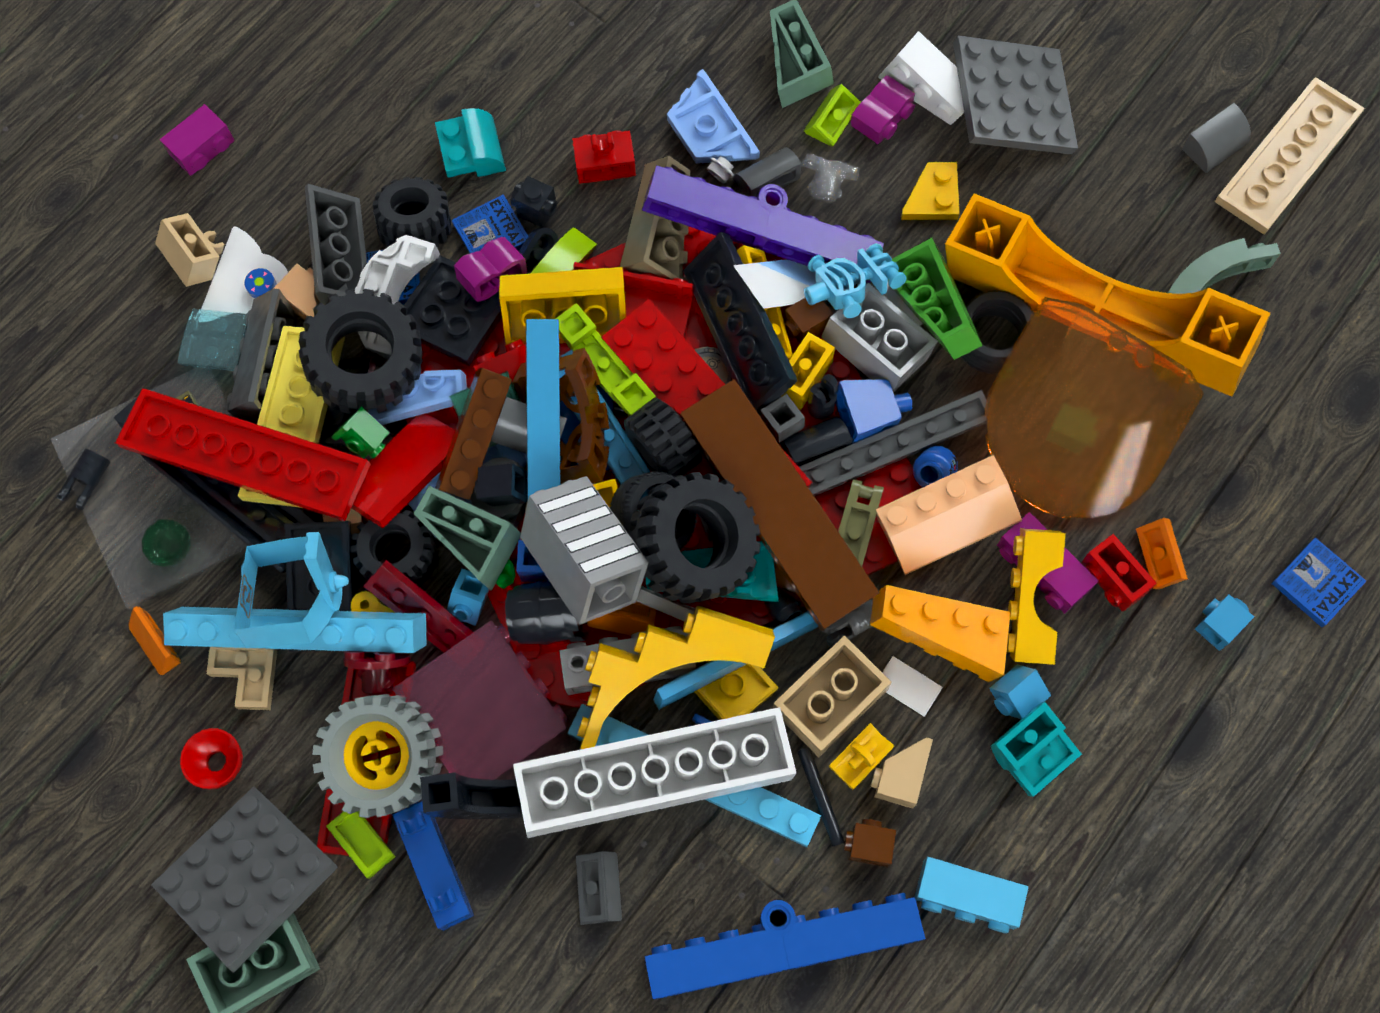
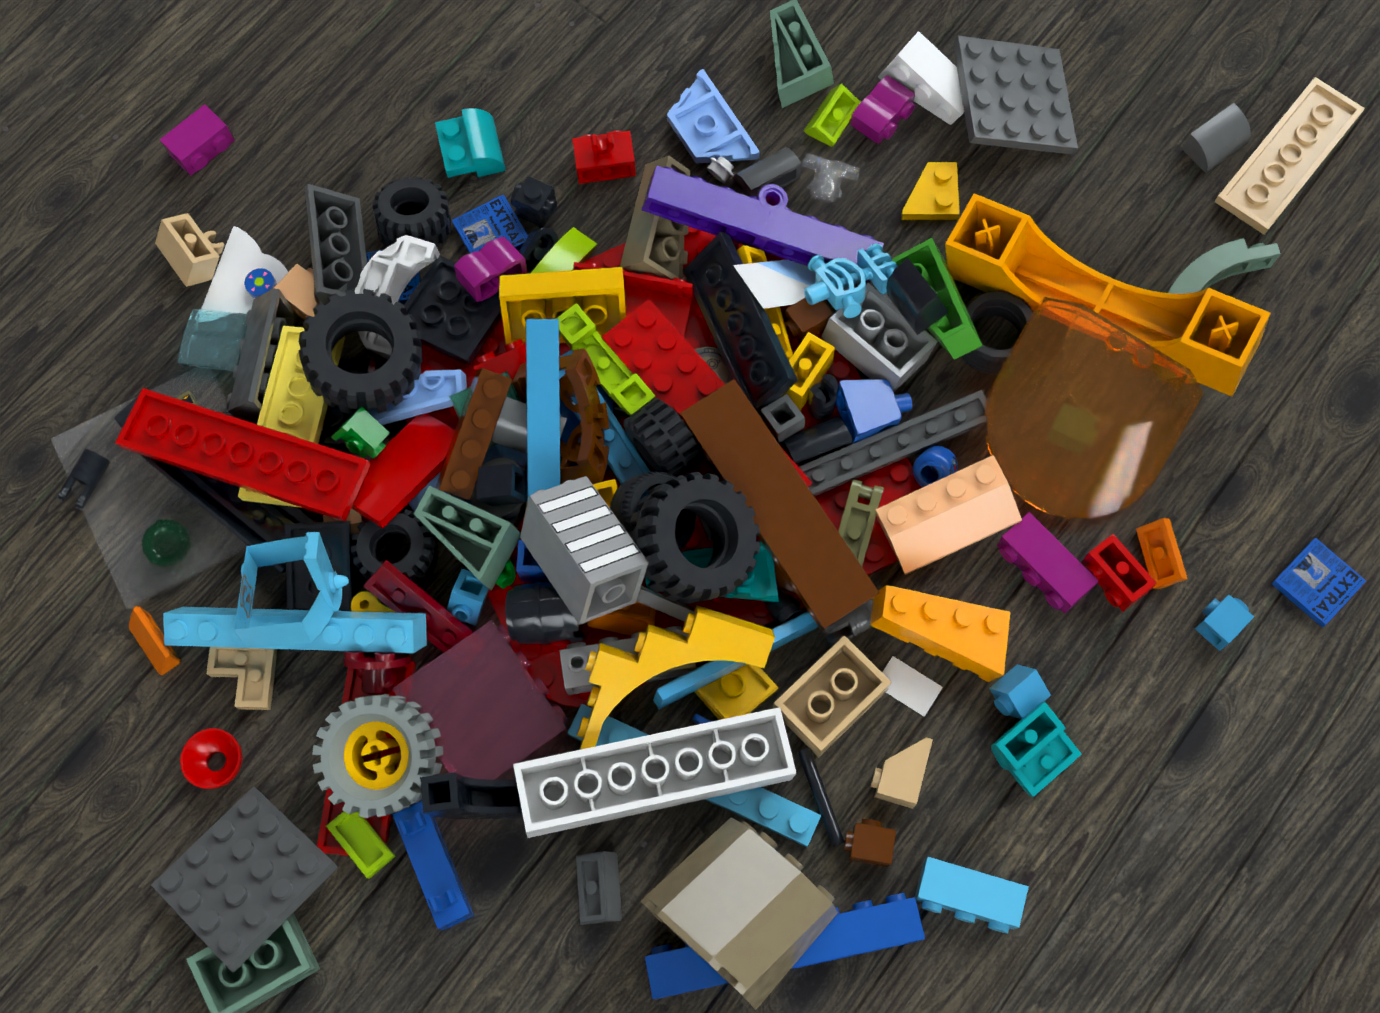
yellow hips [829,723,895,790] -> none
yellow arch [1006,528,1065,665] -> none
none -> dark tan windscreen [641,817,838,1010]
none -> black brick [886,258,948,335]

